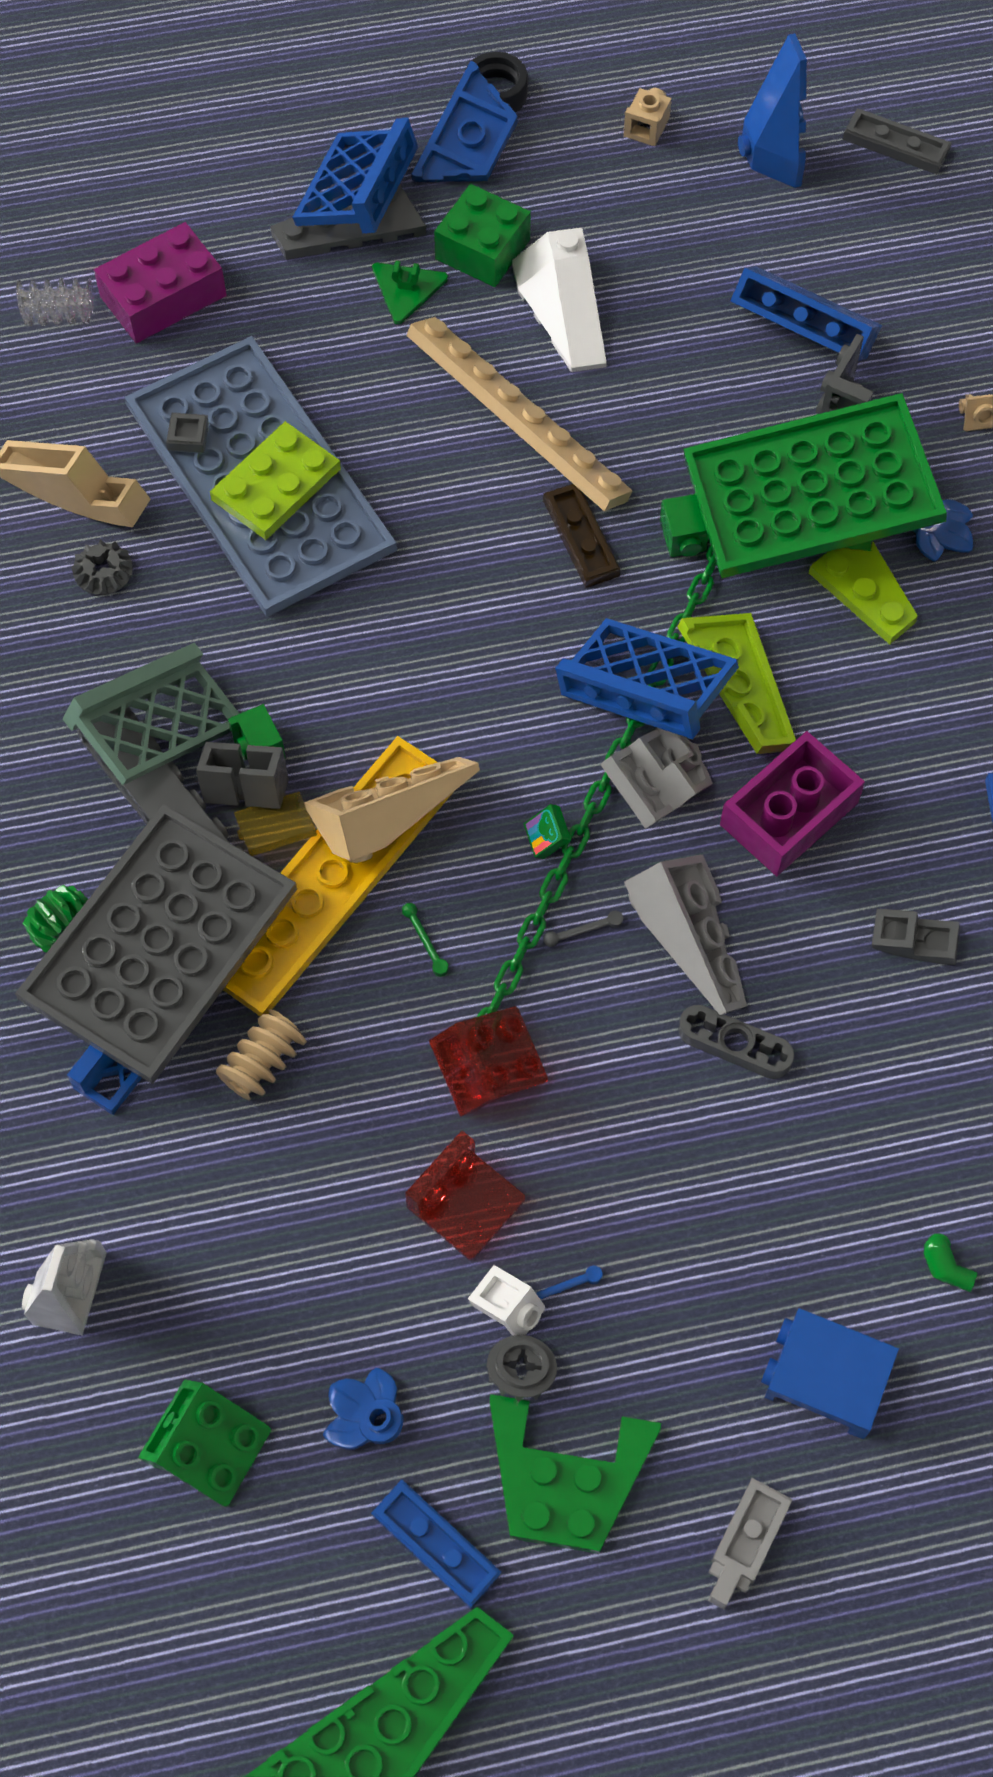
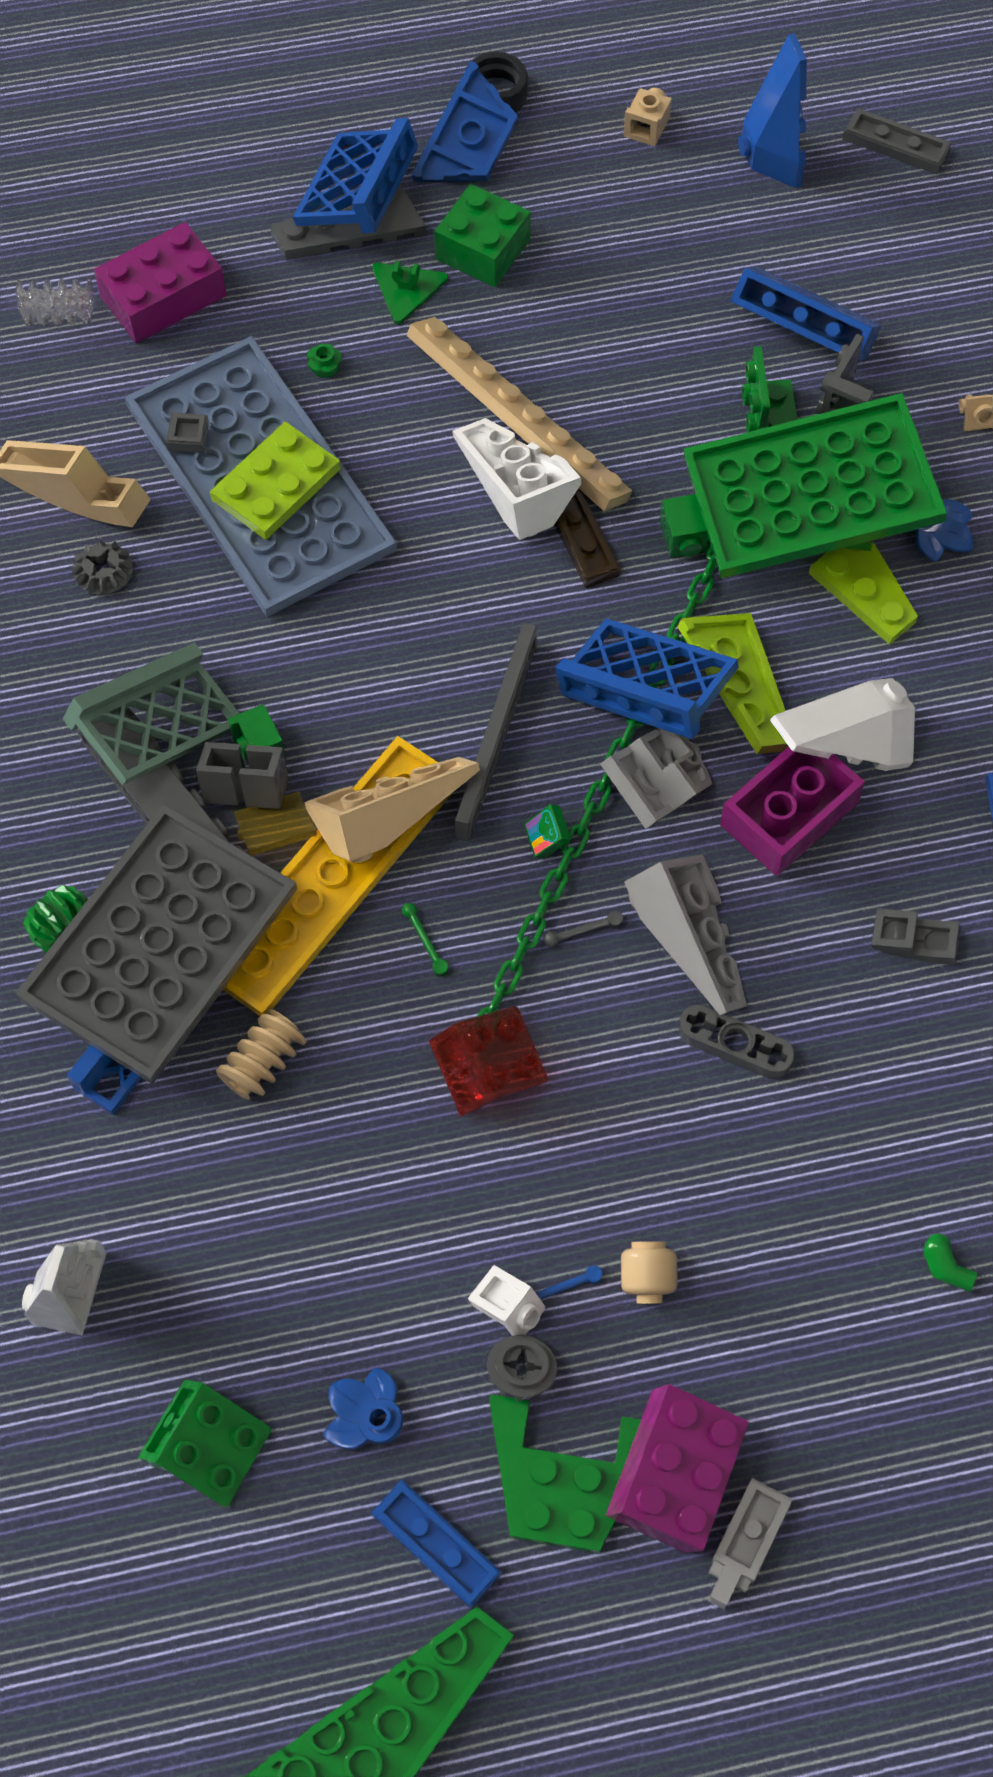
clear red bracket [405,1131,525,1260] -> none
white wedge [512,228,607,372] -> none
blue panel [761,1308,899,1440] -> none
none -> green plate [307,343,342,378]
none -> white wedge [453,418,581,540]
none -> dark grey tile [455,622,537,841]
none -> magenta brick [605,1384,749,1553]
none -> tan head [621,1242,677,1304]
none -> green bracket [742,346,797,432]
none -> white wedge [770,678,915,771]

